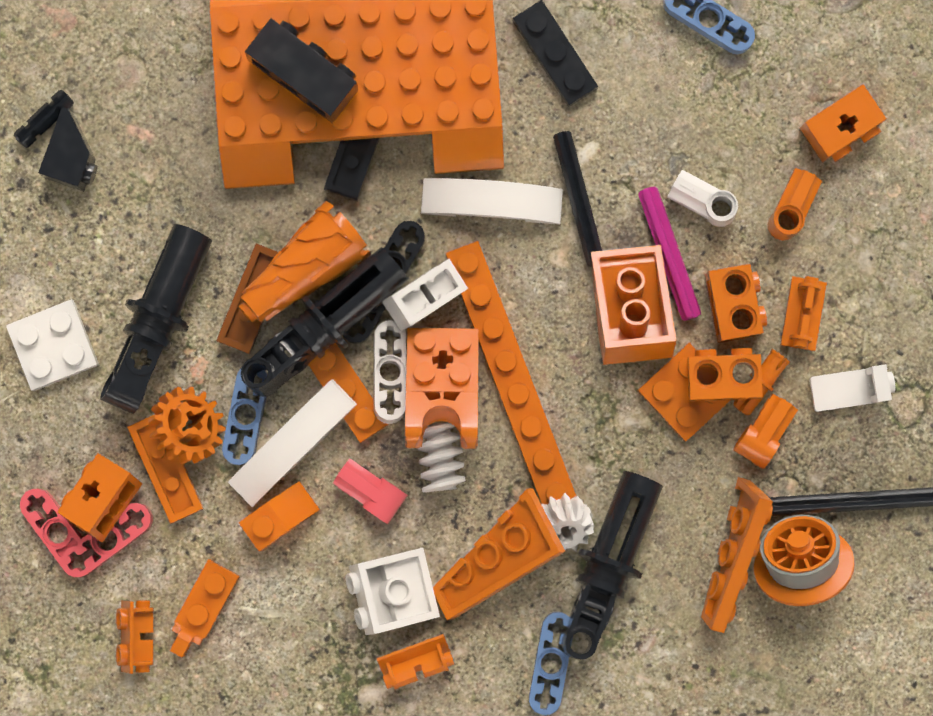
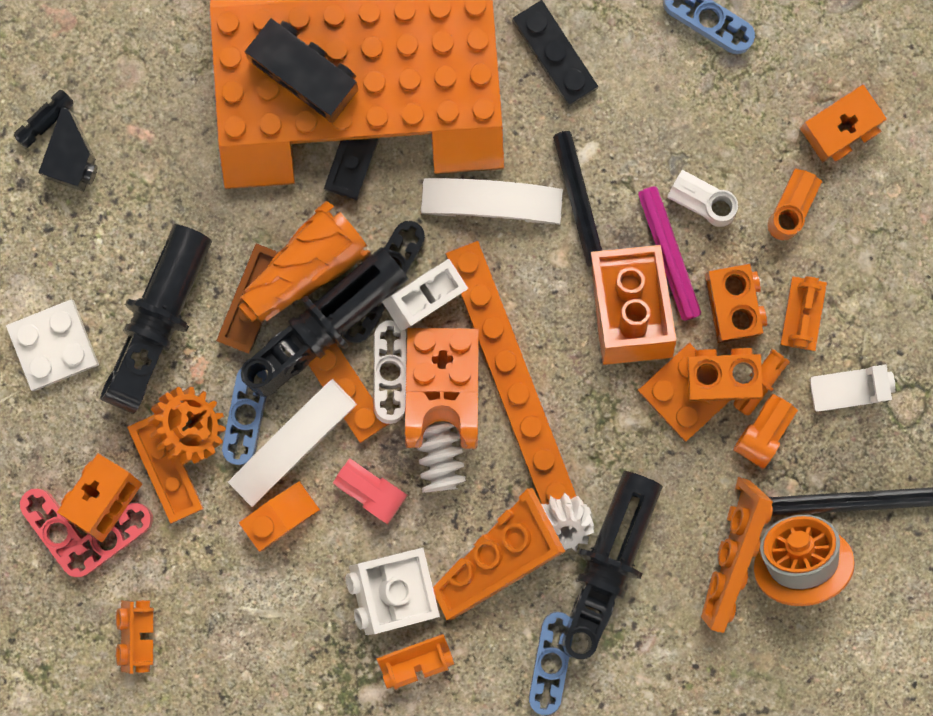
orange hinge [170,559,240,657] -> none

